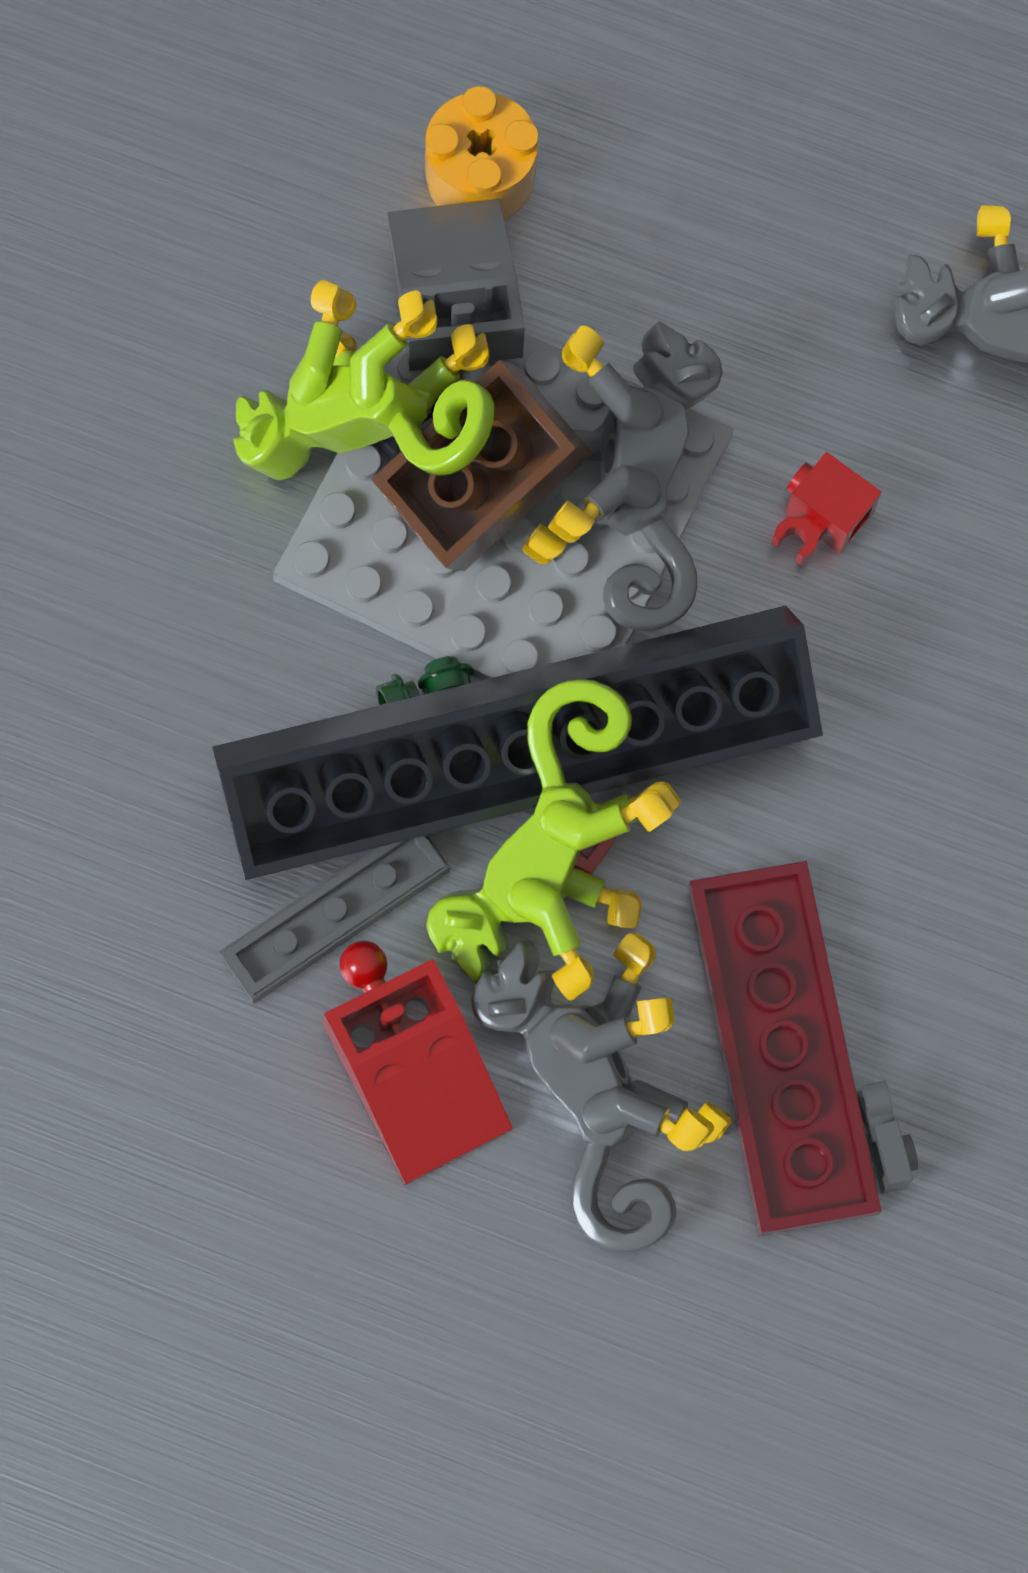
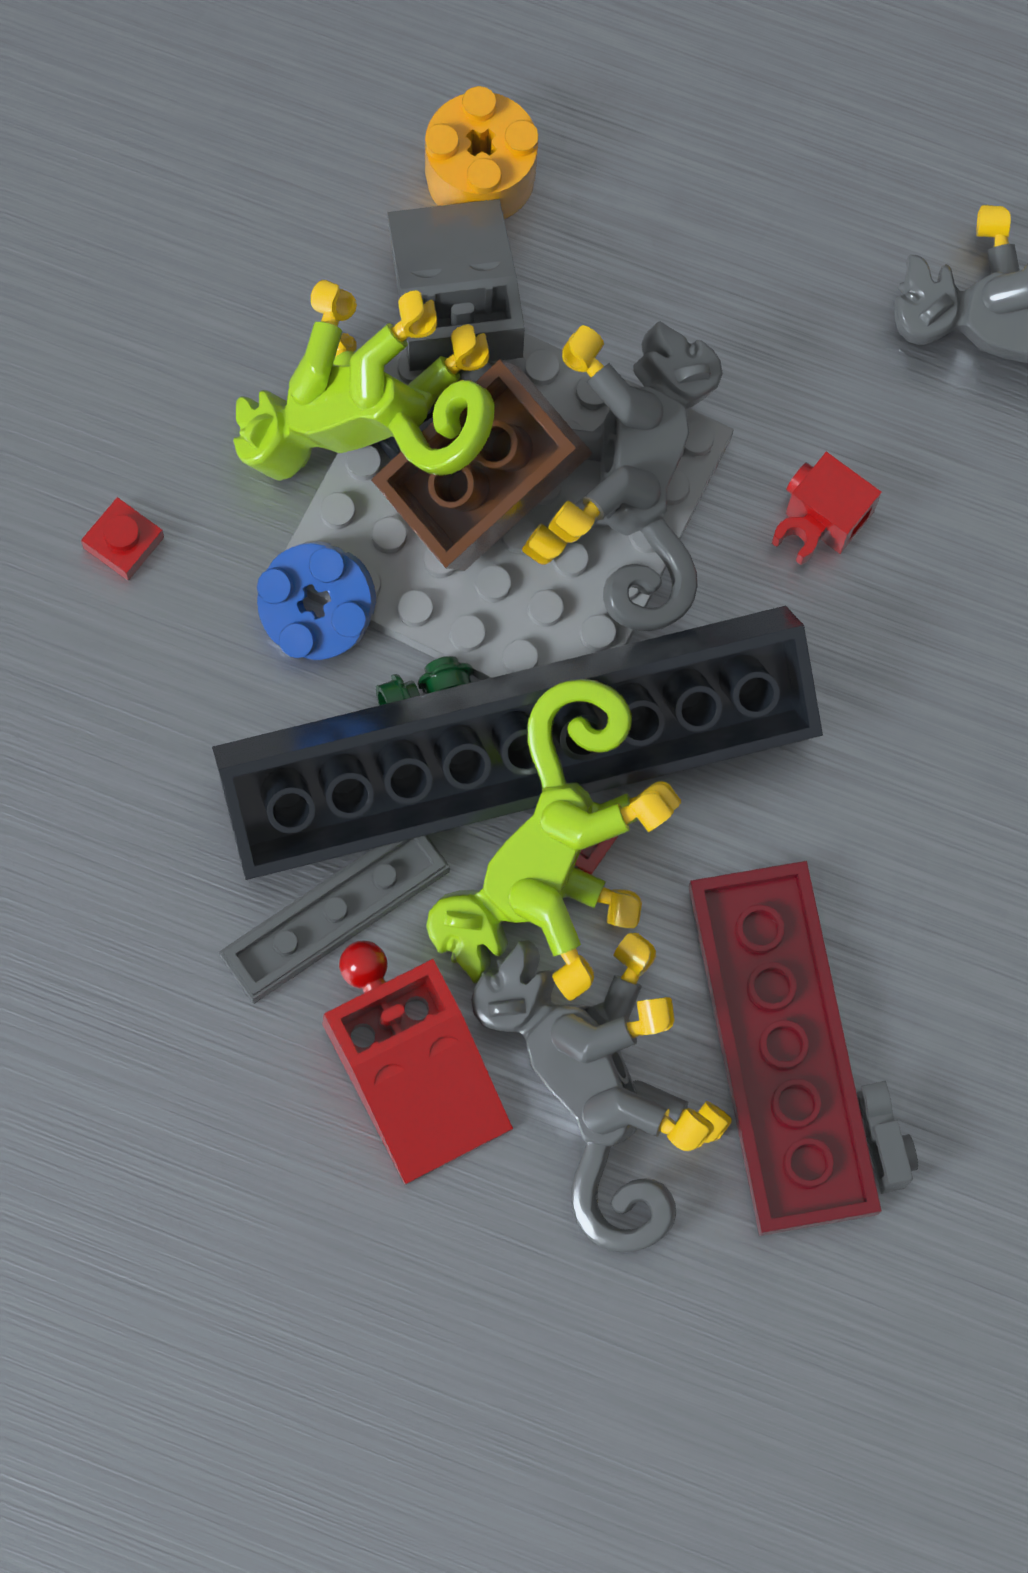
none -> red plate [81,497,164,581]
none -> blue plate [257,541,376,660]

